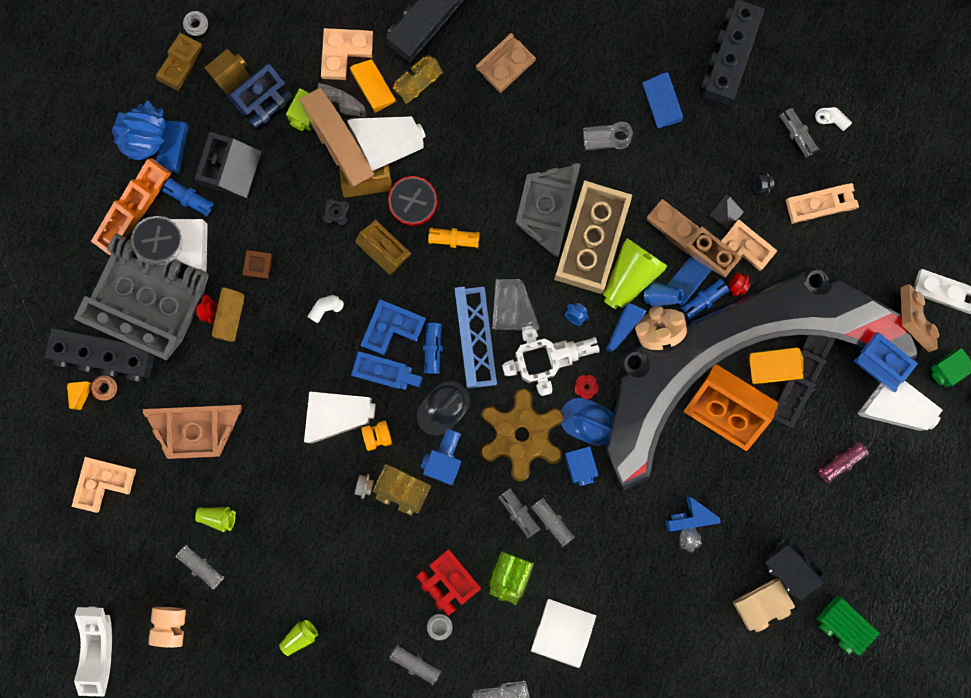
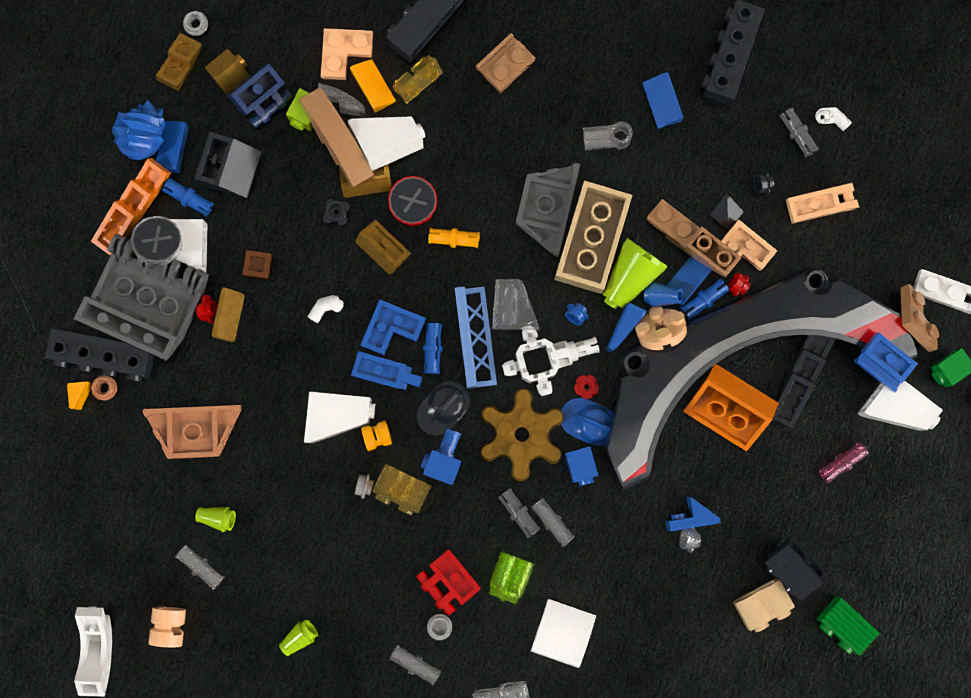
light nougat plate [72,457,136,513] -> none
light orange slope [750,348,803,384] -> none

